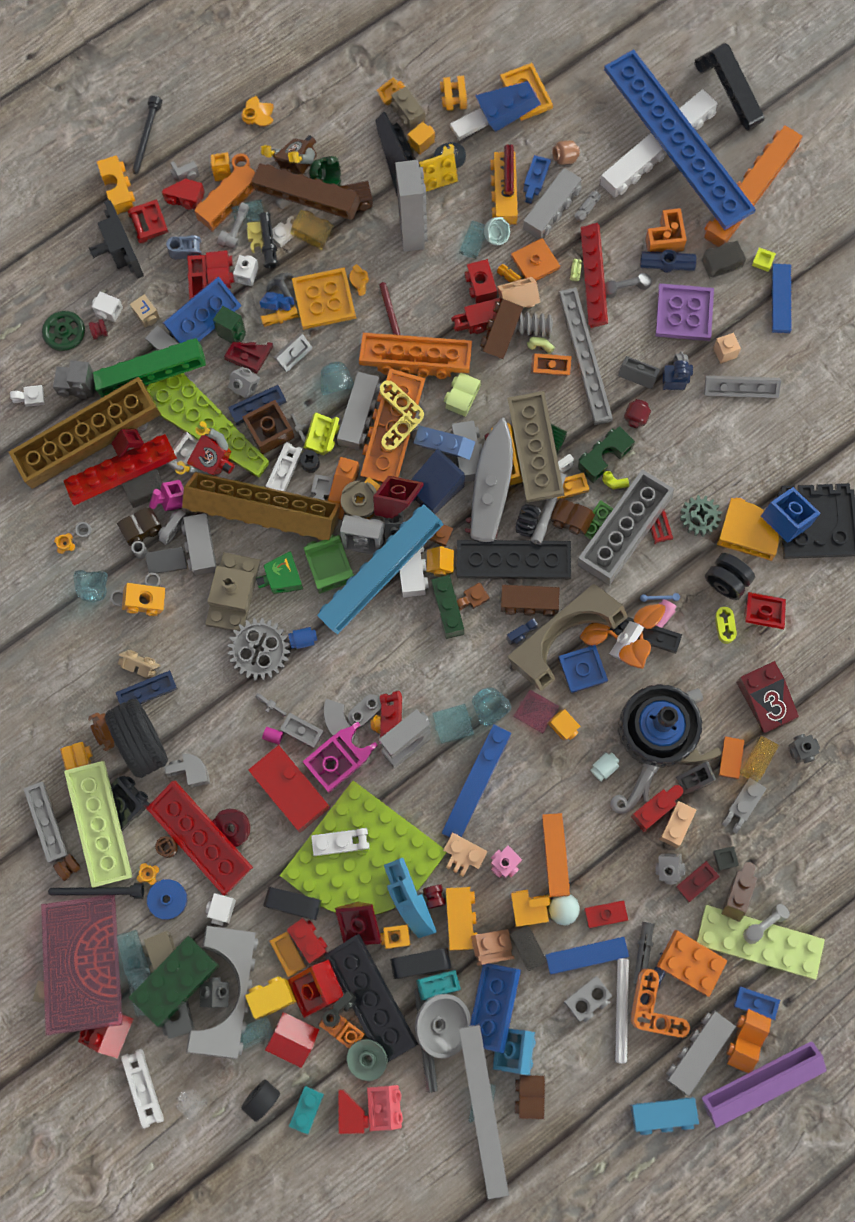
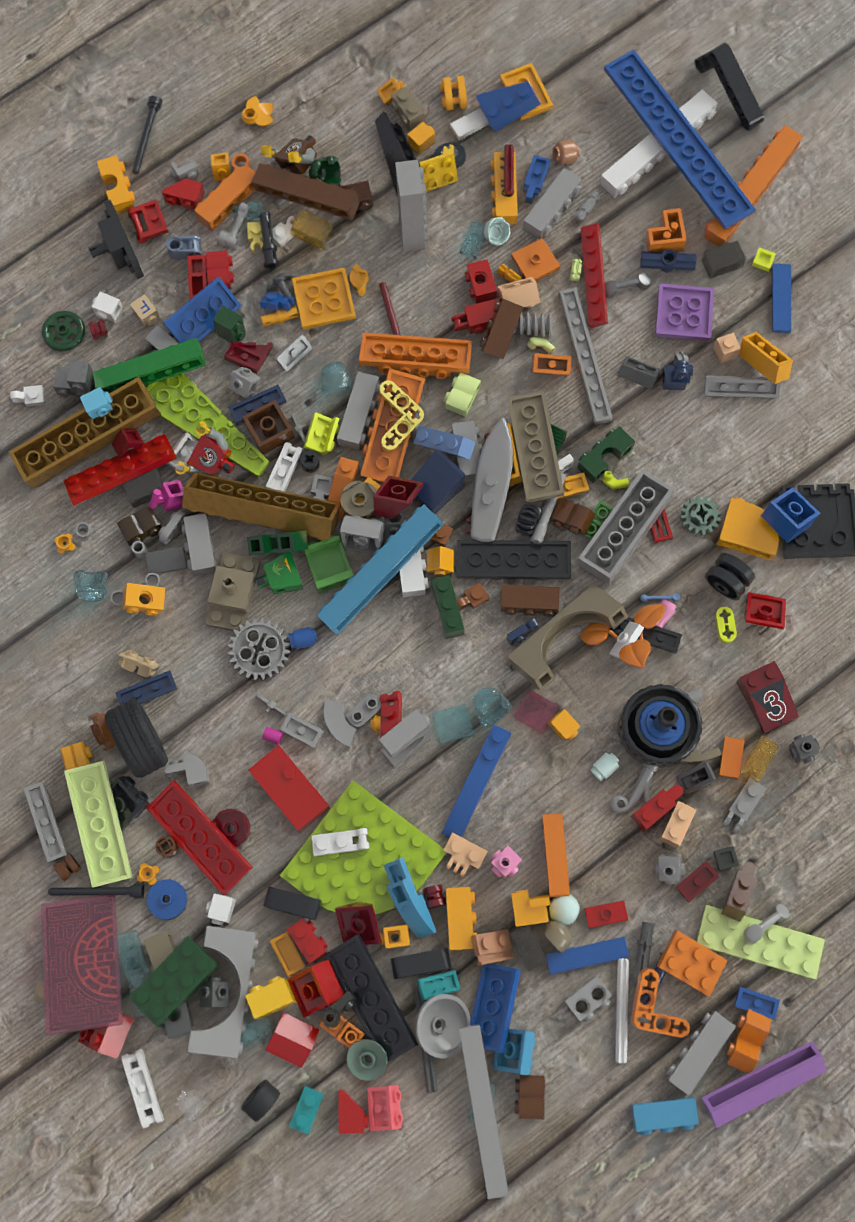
white brick [233,255,259,287] -> none
dark pink brick [302,721,378,794] -> none
blue plate [558,645,608,694] -> none
dark red head [624,399,651,428] -> none
none -> medium azure brick [80,387,113,419]
none -> dark green arch [247,530,308,556]
none -> dark tan hair [543,921,572,953]
none -> light orange brick [739,332,793,384]

